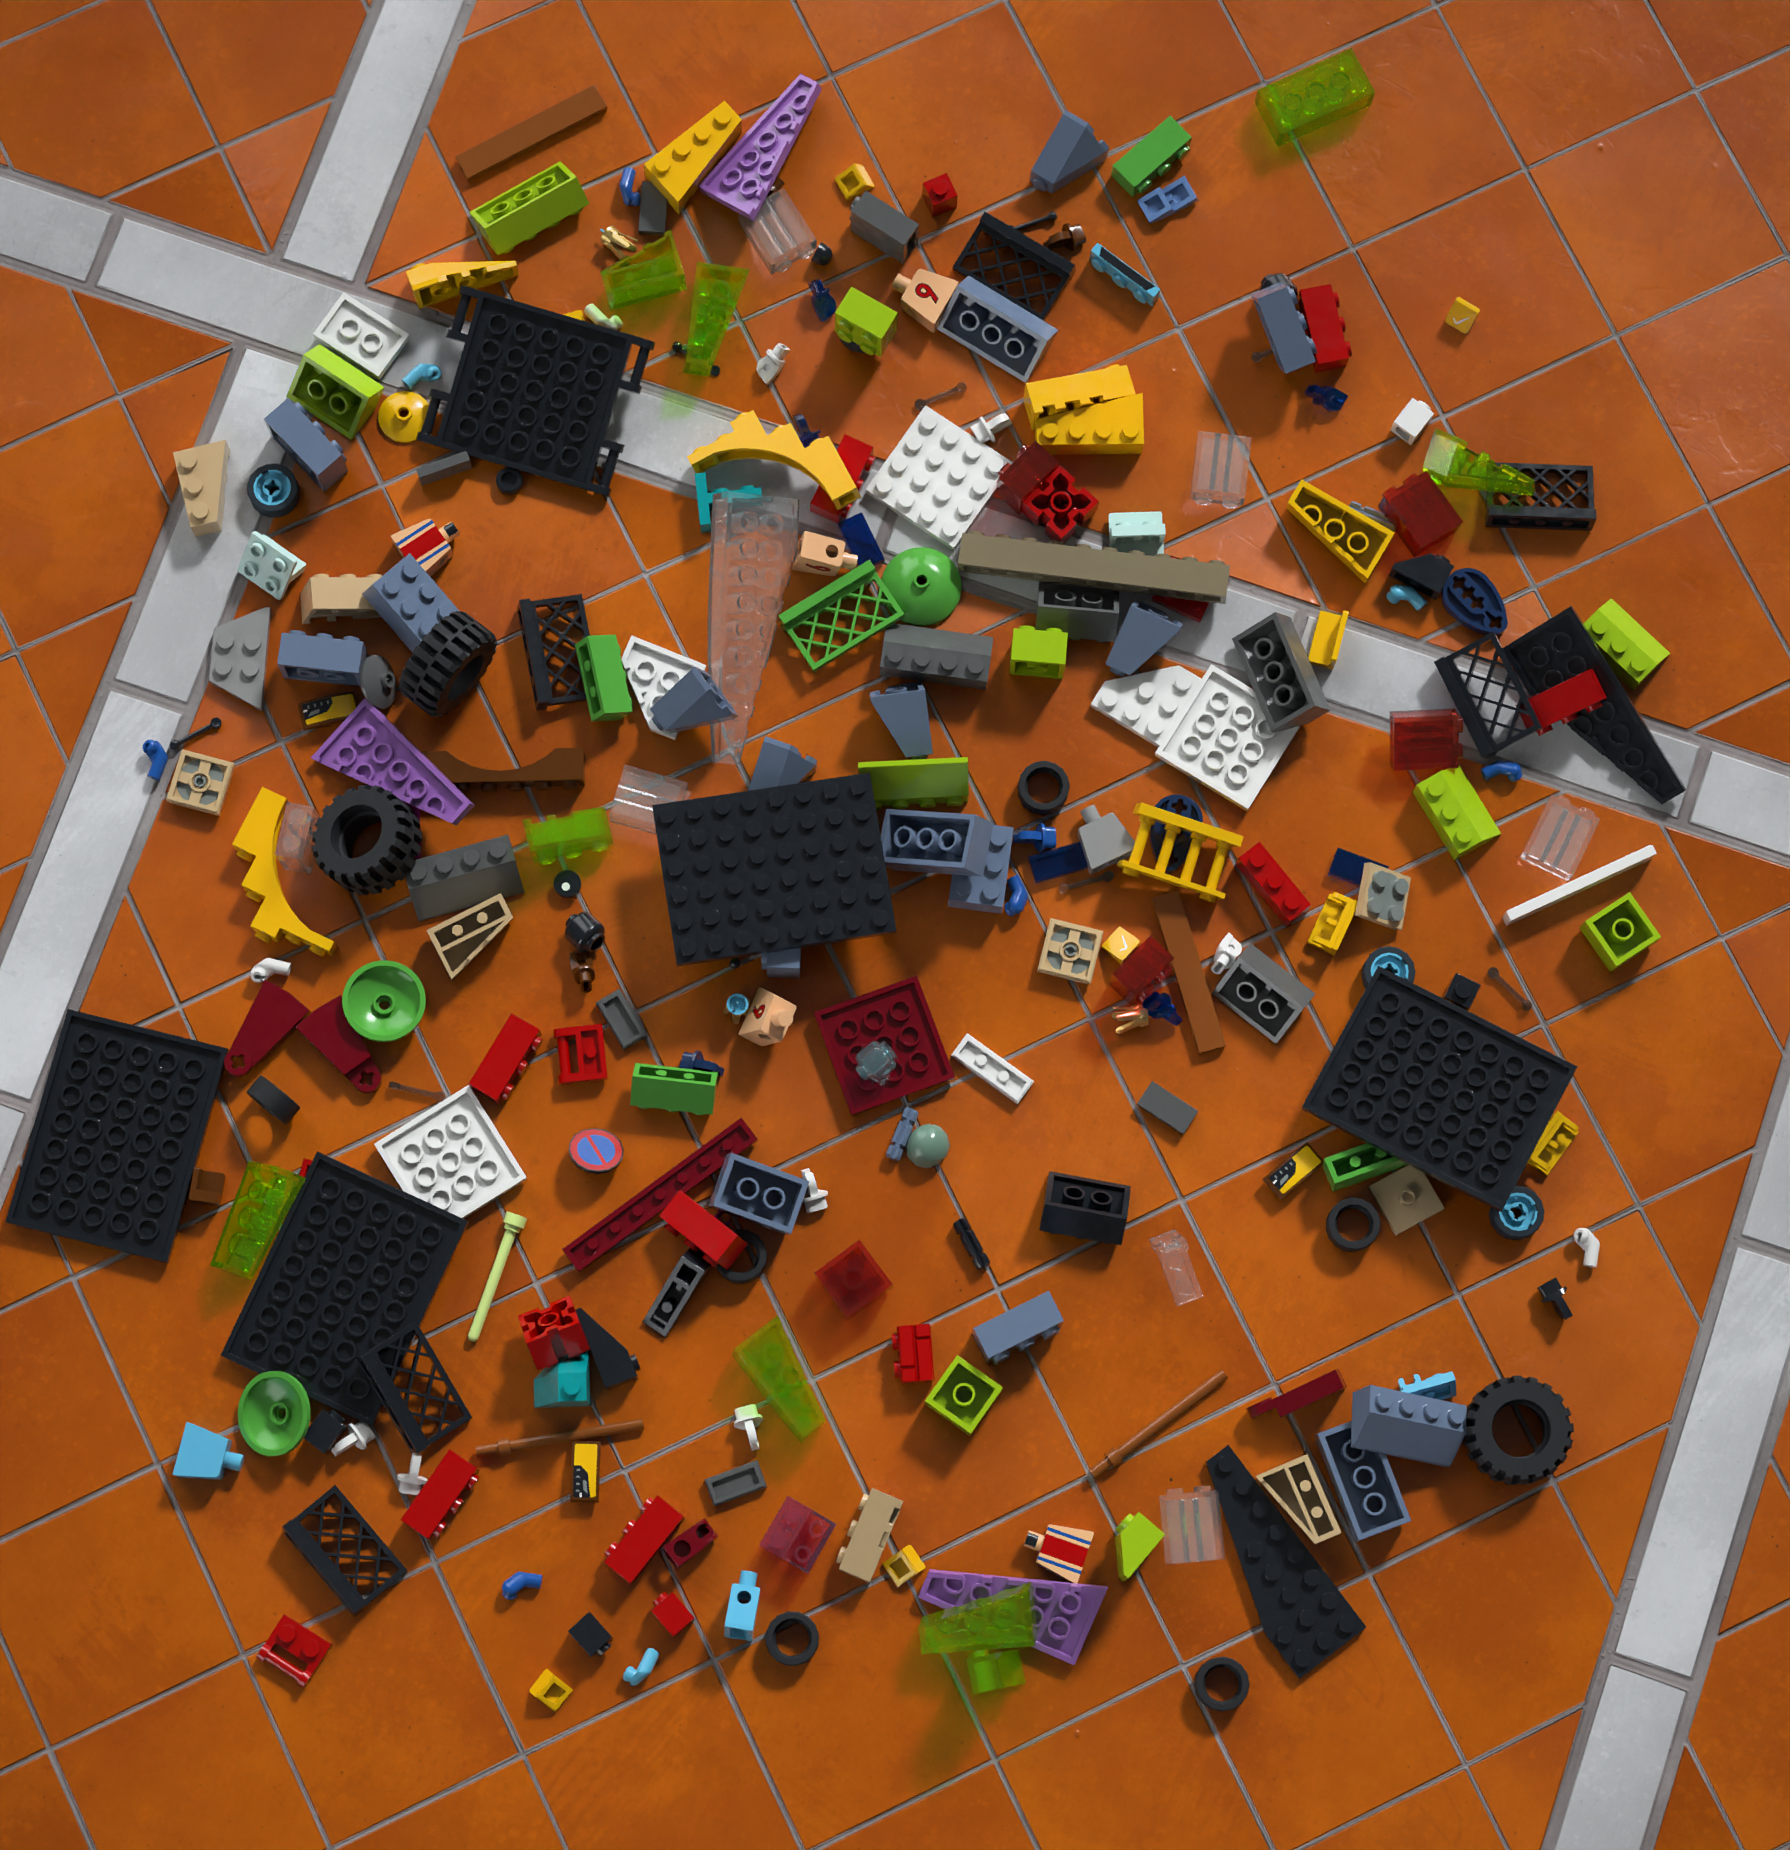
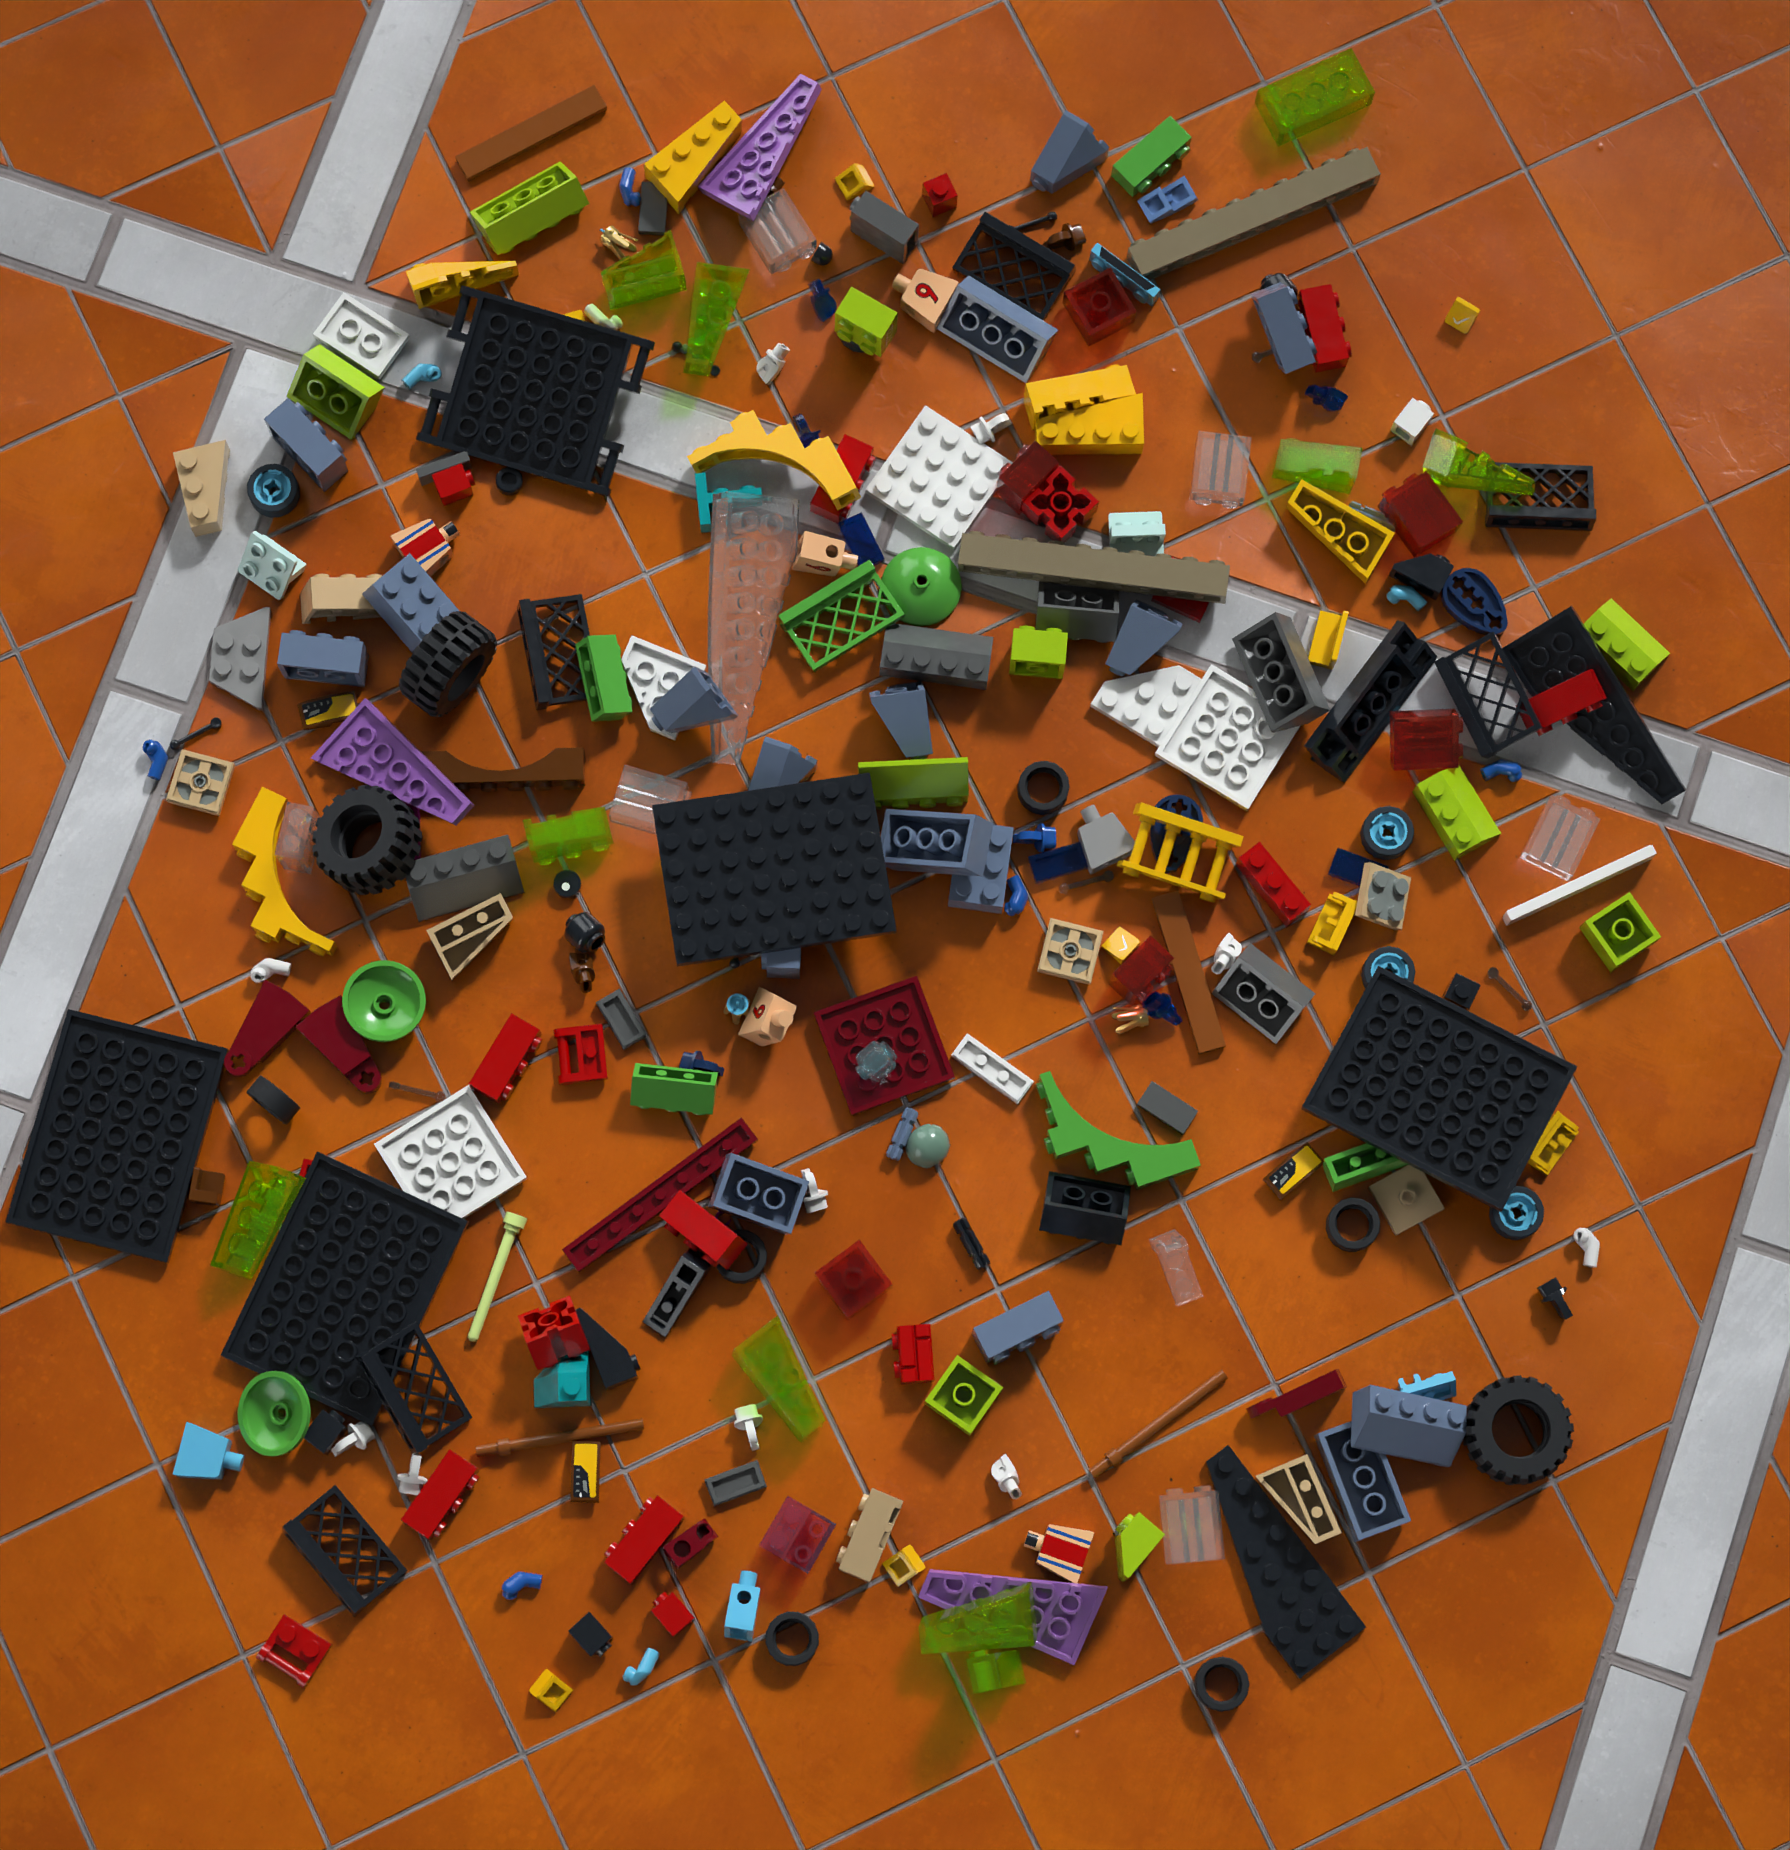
dark grey dish [360,655,397,709] -> none
yellow dish [378,391,429,443] -> none
piece [568,1128,624,1174] -> none
clear smoke hinge [915,382,967,411] -> none
none -> red brick [431,463,476,507]
none -> white piece [991,1454,1022,1499]
none -> bright green arch [1036,1071,1201,1190]
none -> clear red brick [1062,267,1137,347]
none -> dark tan brick [1127,147,1381,281]
none -> clear neon green wedge [1272,438,1363,494]
none -> black slope [1304,620,1438,783]
none -> wheel [1360,806,1414,860]

